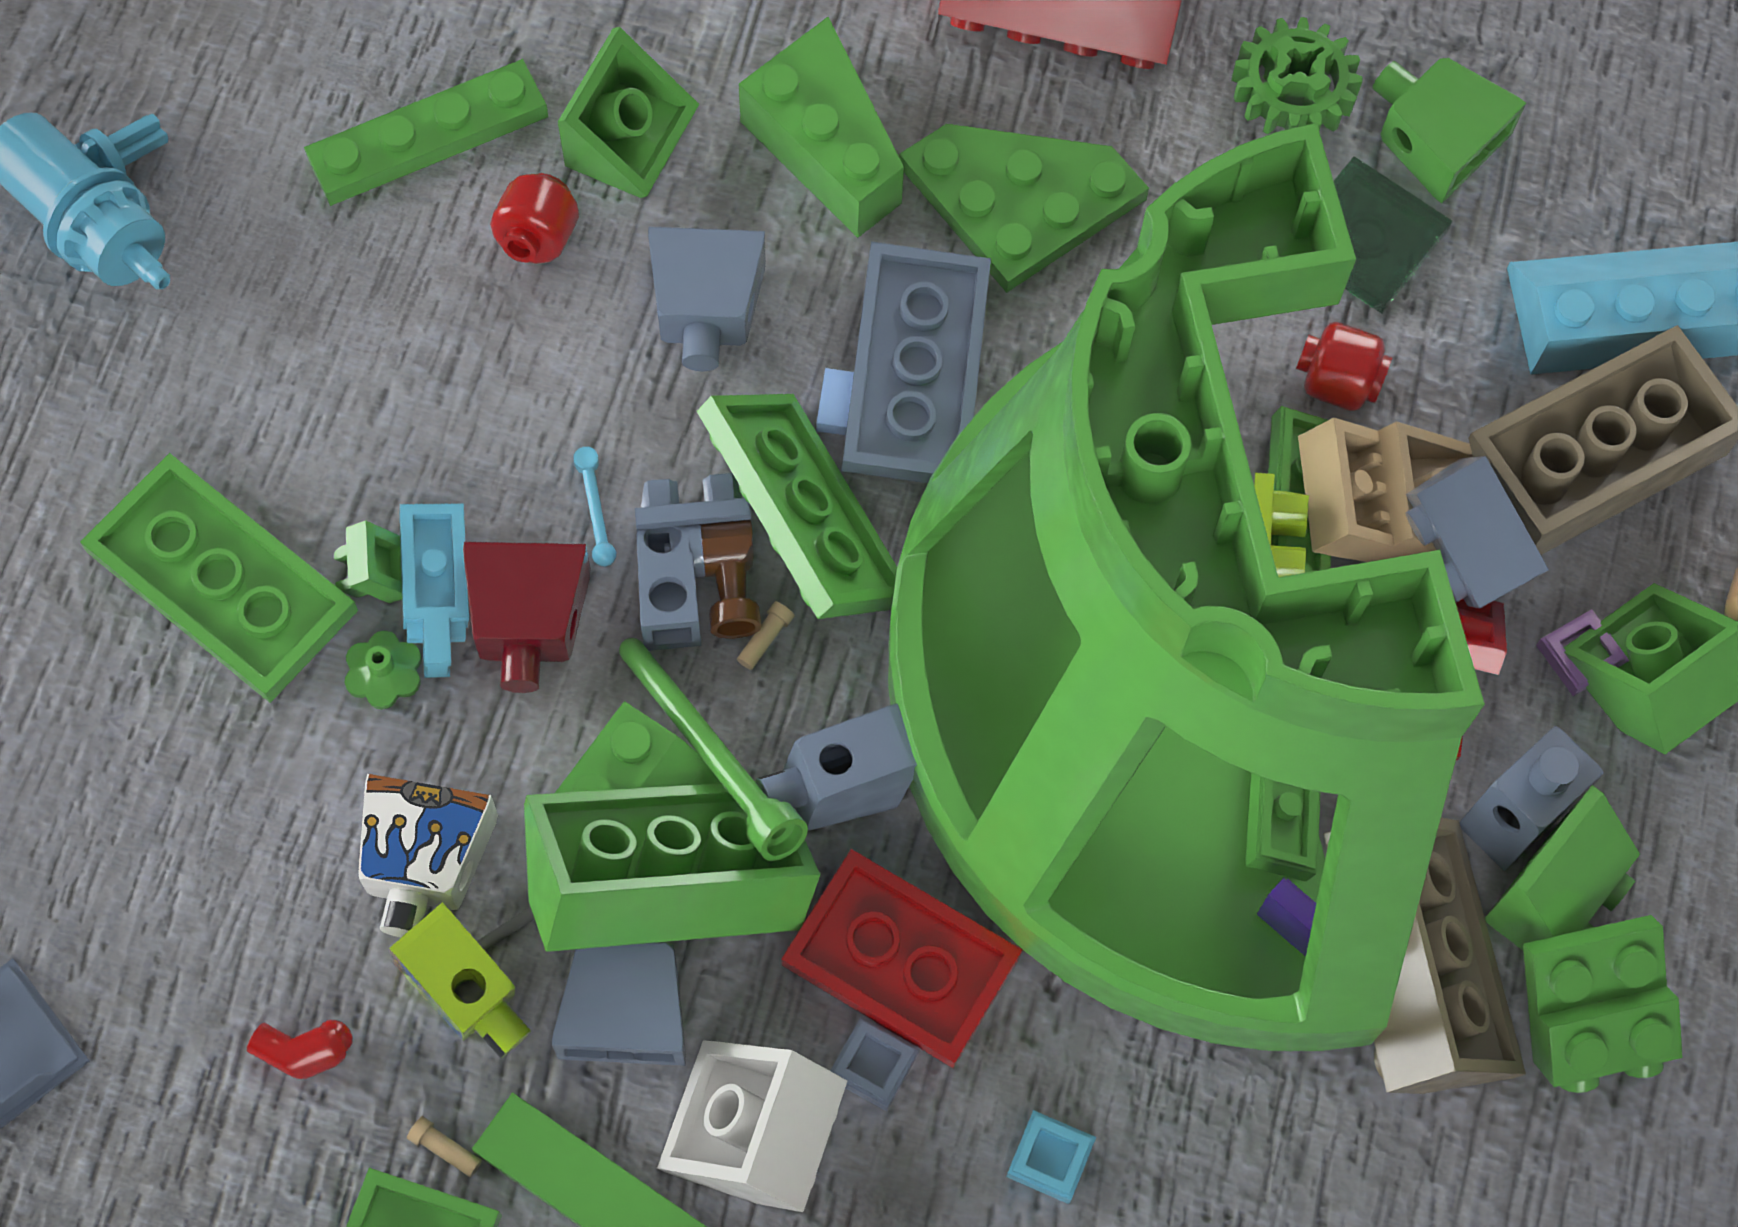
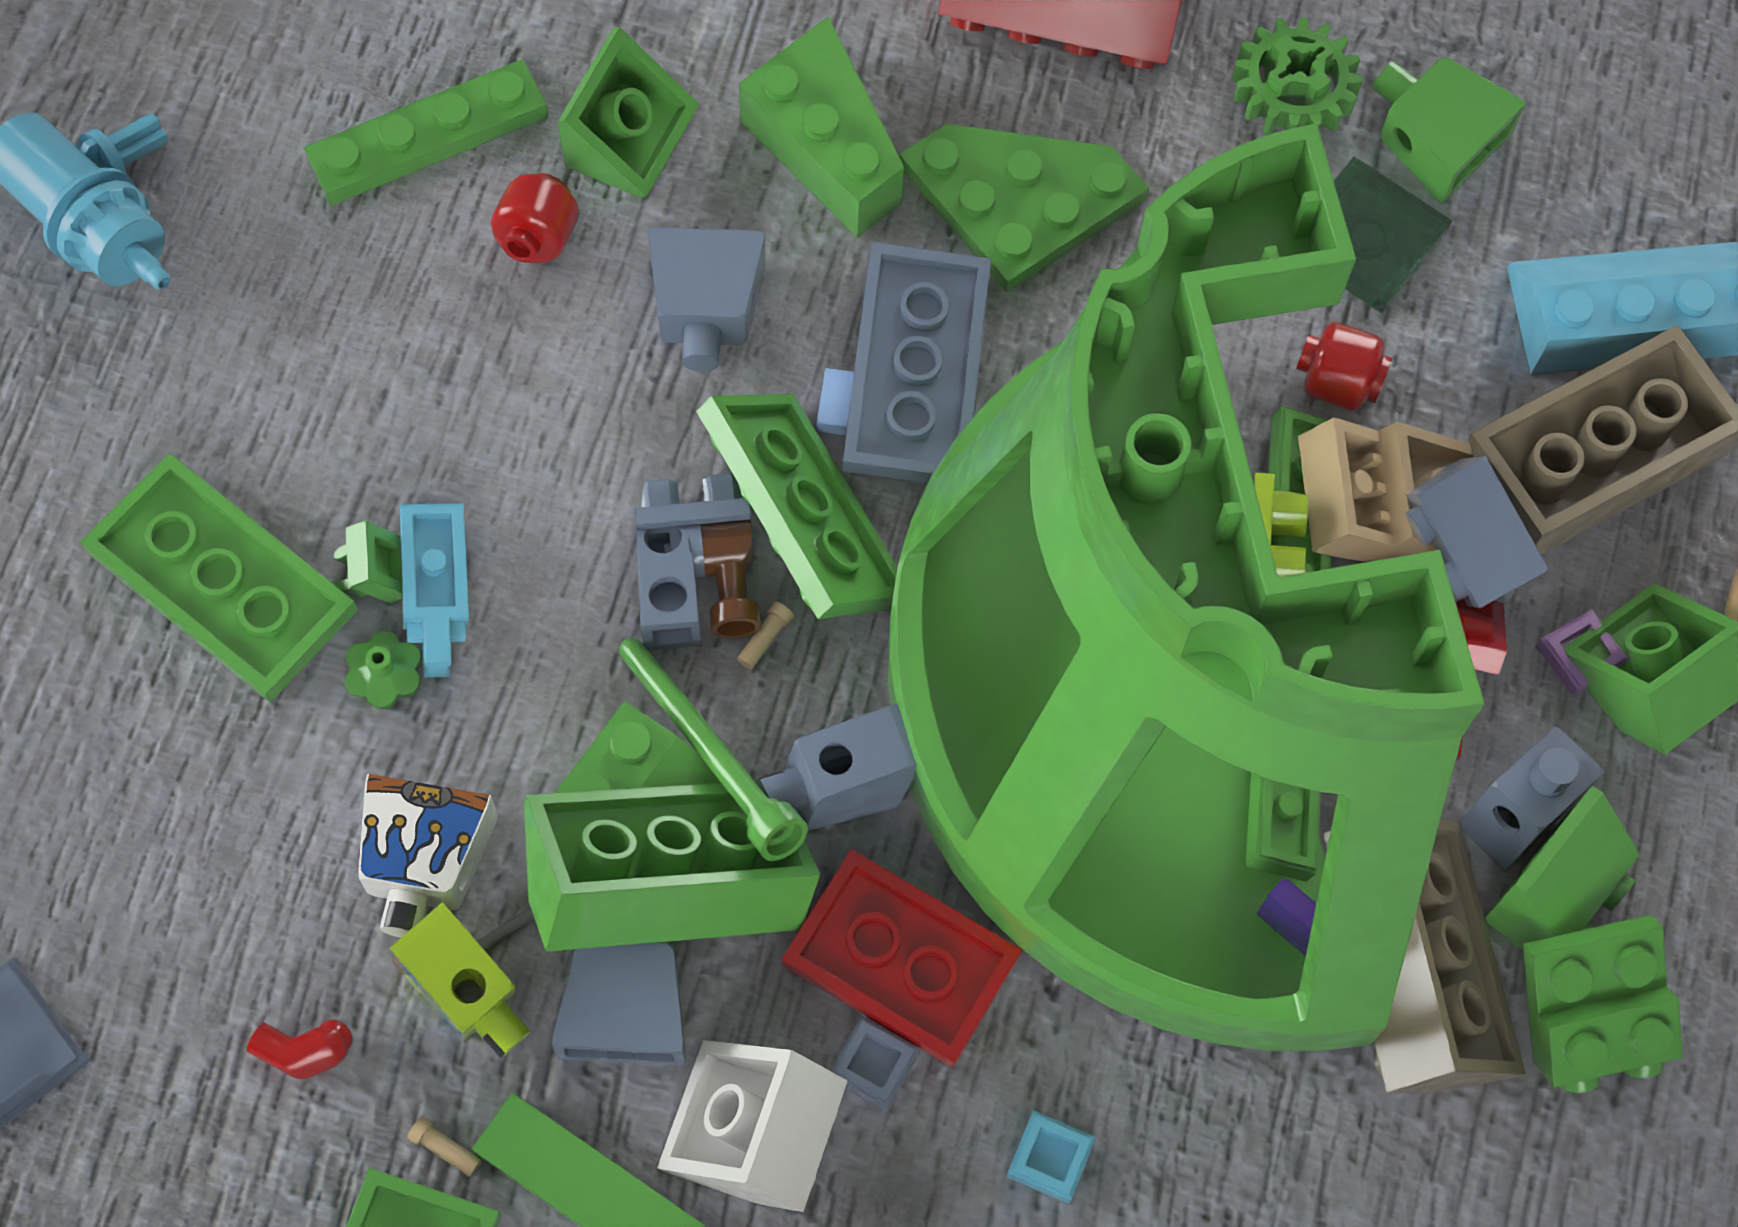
dark red torso [463,542,591,693] -> none
medium azure hinge [574,447,616,567] -> none

